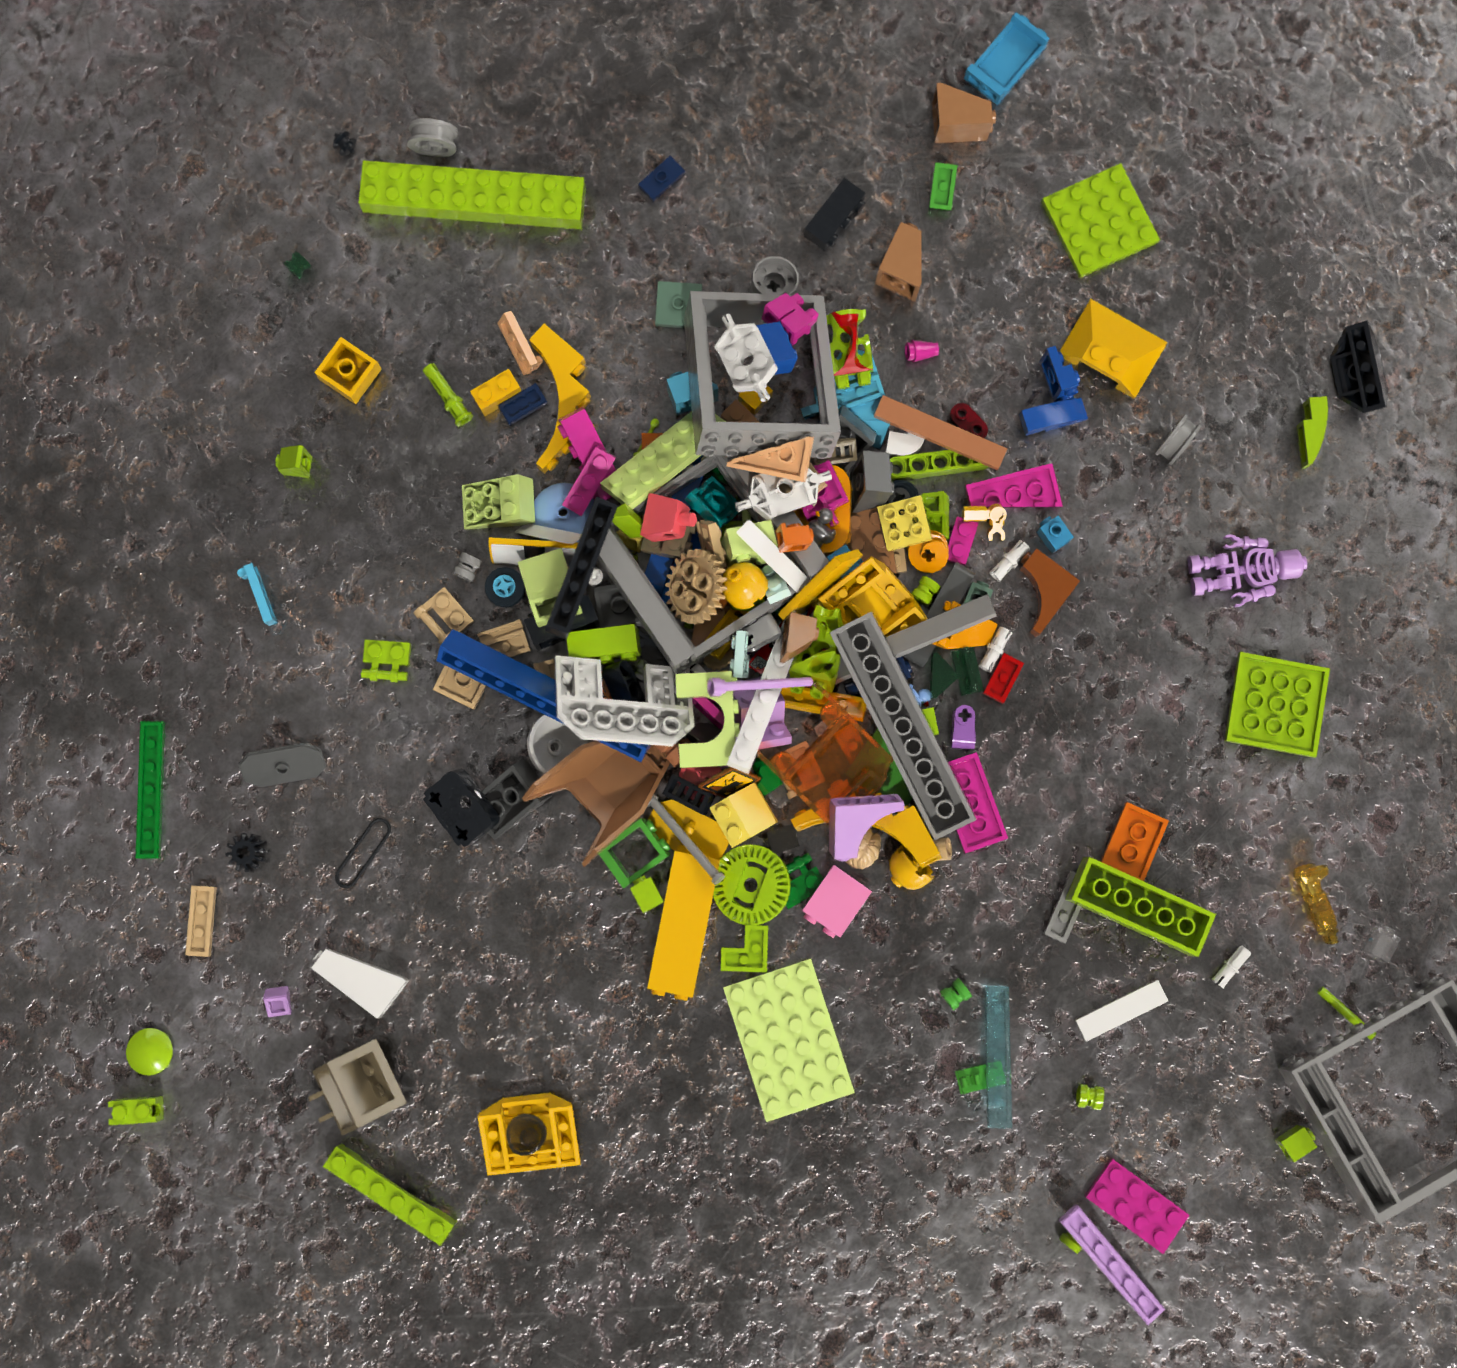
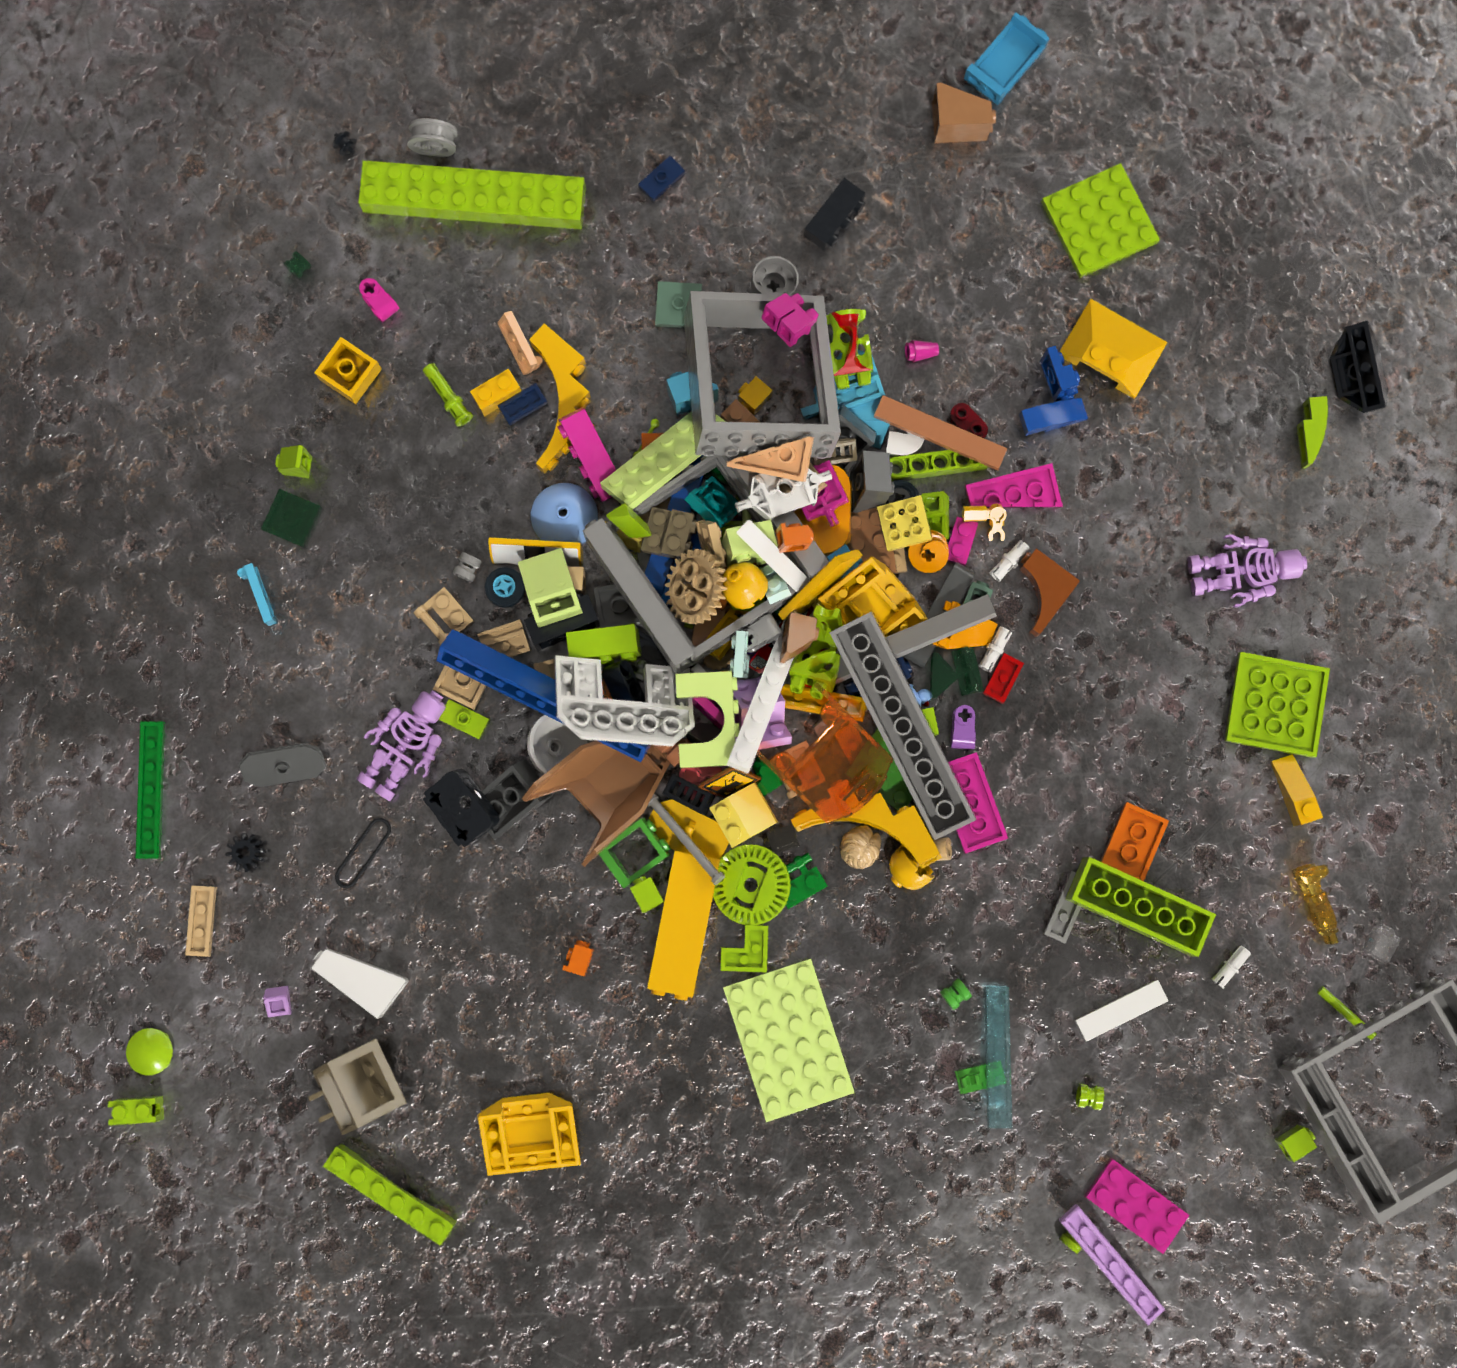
lime plate [361,640,411,683] -> none
yellowish green slope [462,474,535,530] -> none
clear smoke helmet [506,1114,547,1156] -> none
white sticker [515,524,582,544] -> none
black brick [545,497,618,640] -> none
dark pink plate [562,446,616,516] -> none
white axle [589,567,603,587] -> none
coral torso [640,493,697,542] -> none
lavender piece [707,677,814,697] -> none
white plate [714,314,778,402] -> none
blue brick [756,322,798,375] -> none
bright pink panel [801,865,872,938] -> none
flat silver animal [808,508,836,548] -> none
lavender arch [829,794,904,861] -> none
medium nougat slope [875,222,922,301] -> none
lime wheel [911,576,941,607] -> none
bright green plate [929,163,957,211] -> none
dark azure brick [1036,515,1074,554] -> none
light grey wheel [1154,414,1202,466] -> none
none -> clear green tile [261,489,322,548]
none -> lavender piece [356,690,446,801]
none -> dark pink piece [359,278,400,323]
none -> lime plate [439,699,490,740]
none -> orange brick [562,940,594,976]
none -> yellow slope [1270,754,1323,826]

